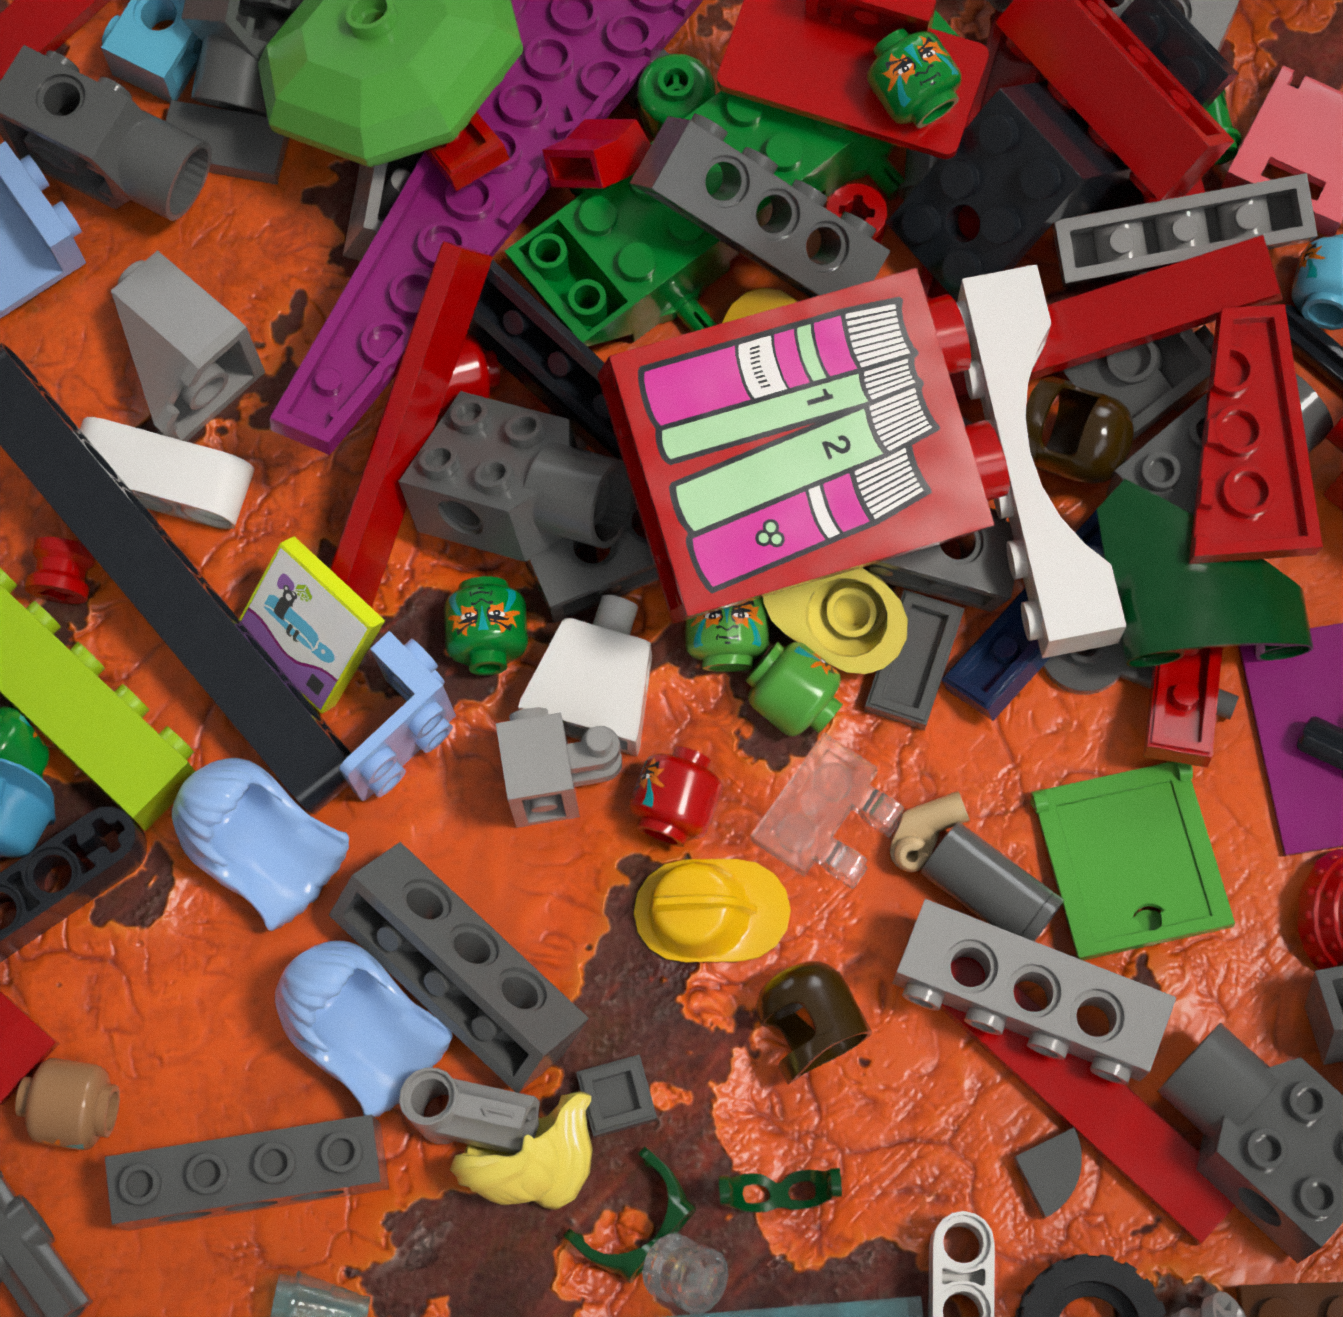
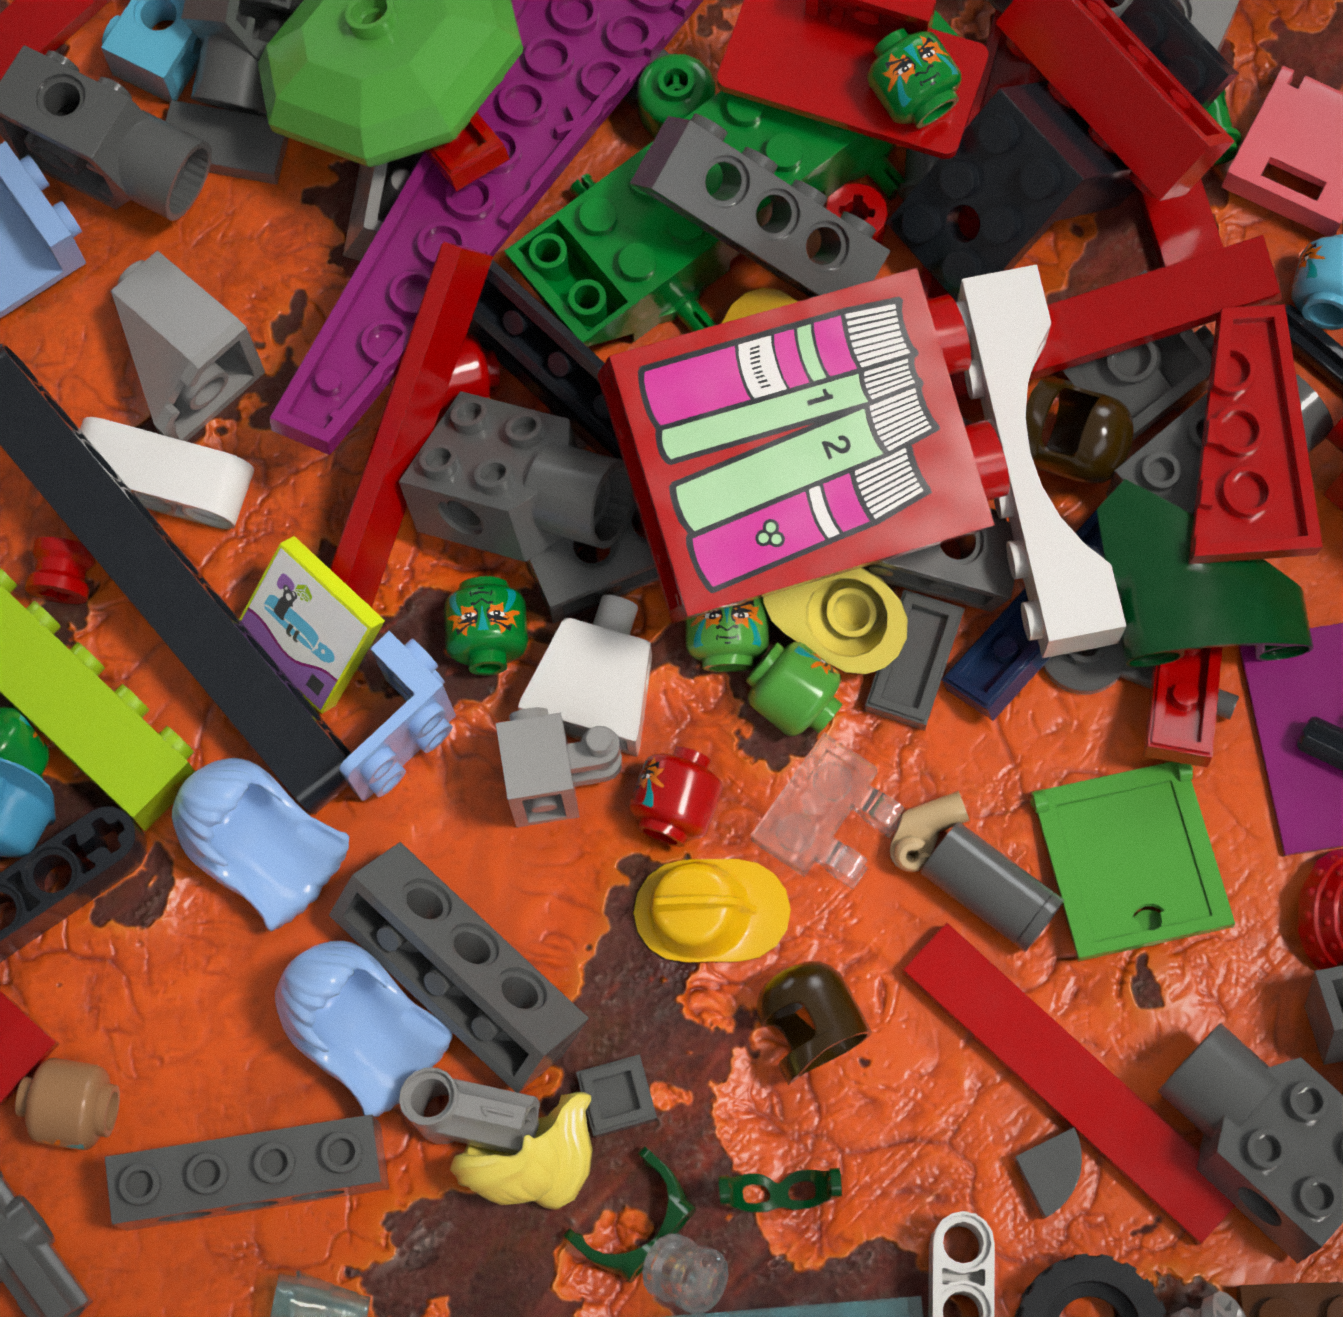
red piece [542,119,651,189] -> none
light grey brick [892,899,1177,1085] -> none
light grey brick [1052,173,1318,288] -> none

